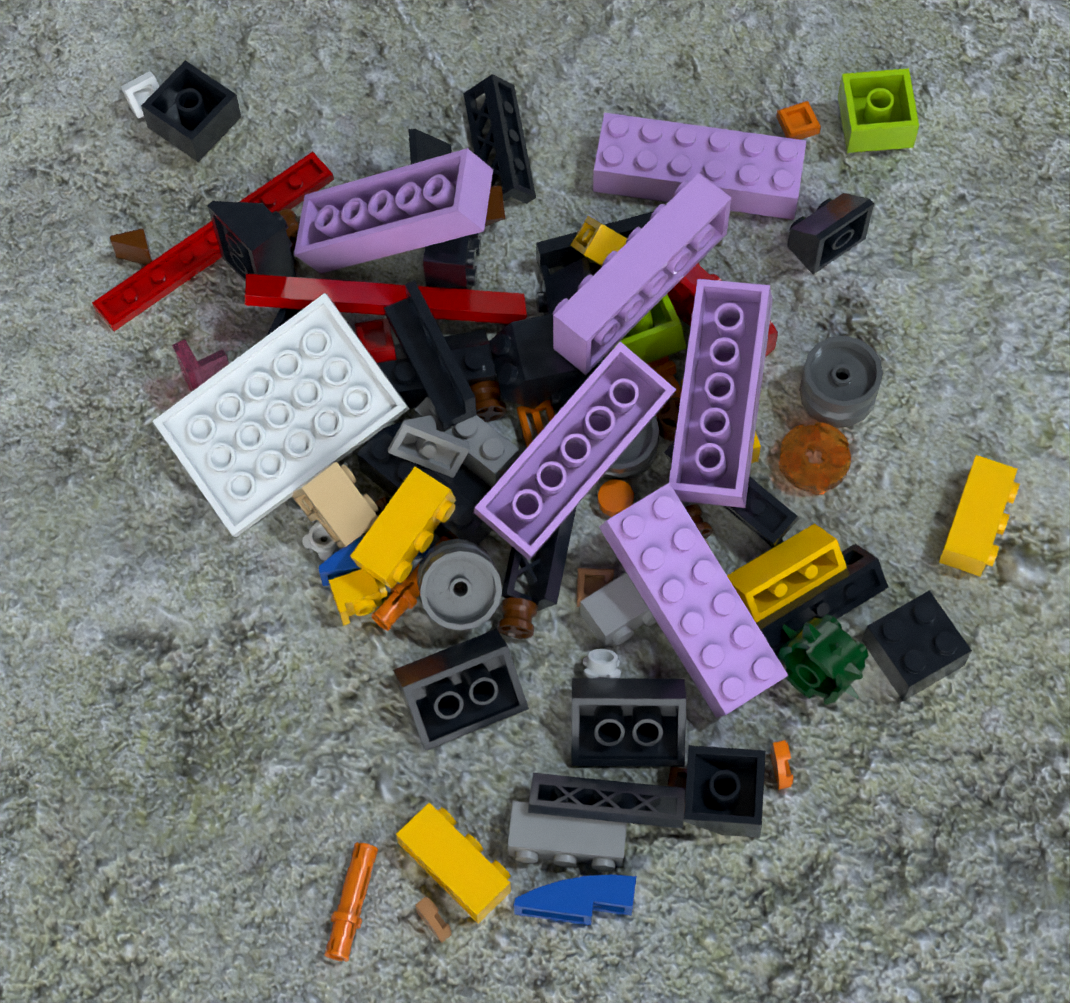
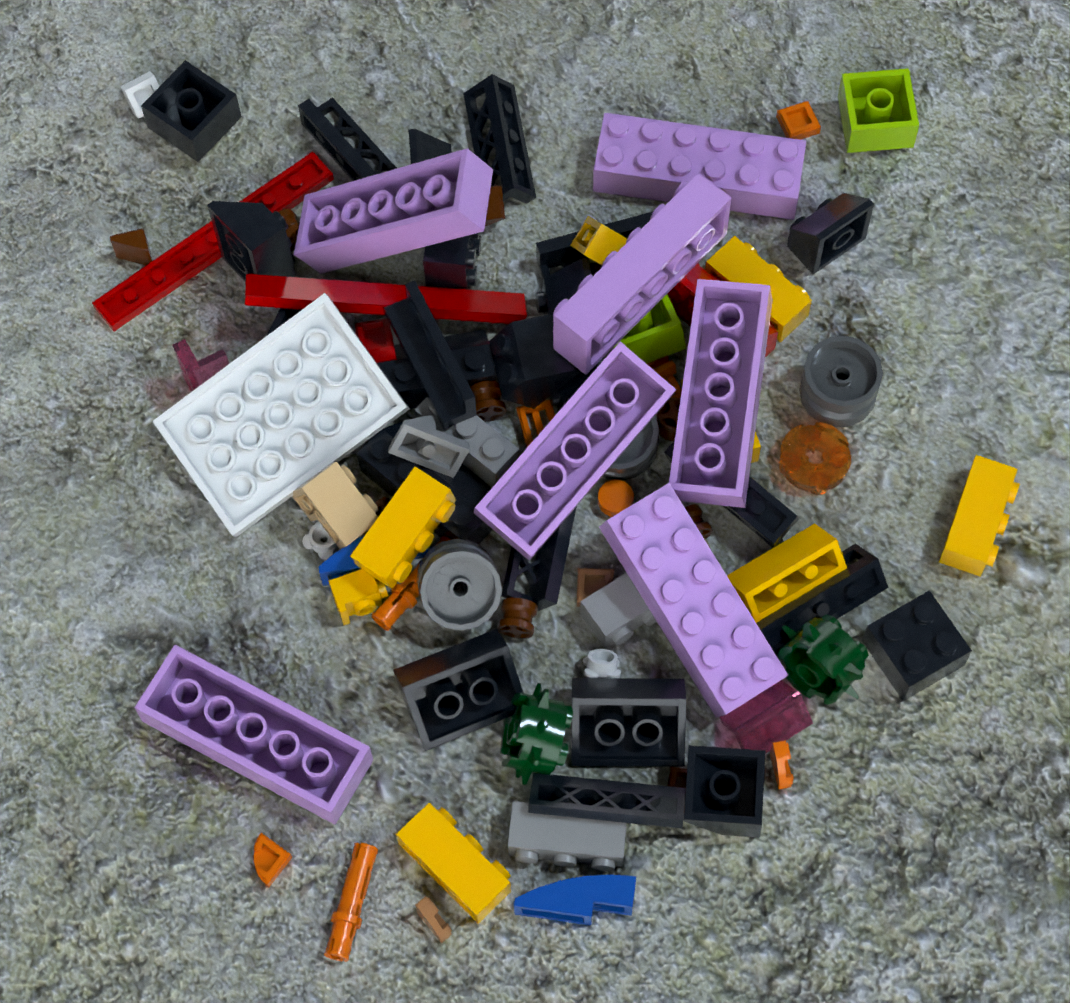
none -> lavender brick [134,645,373,825]
none -> orange tile [253,833,292,888]
none -> black fence [298,97,397,181]
none -> dark green brick [500,683,573,785]
none -> yellow brick [705,236,812,343]
none -> clear pink panel [719,680,813,754]

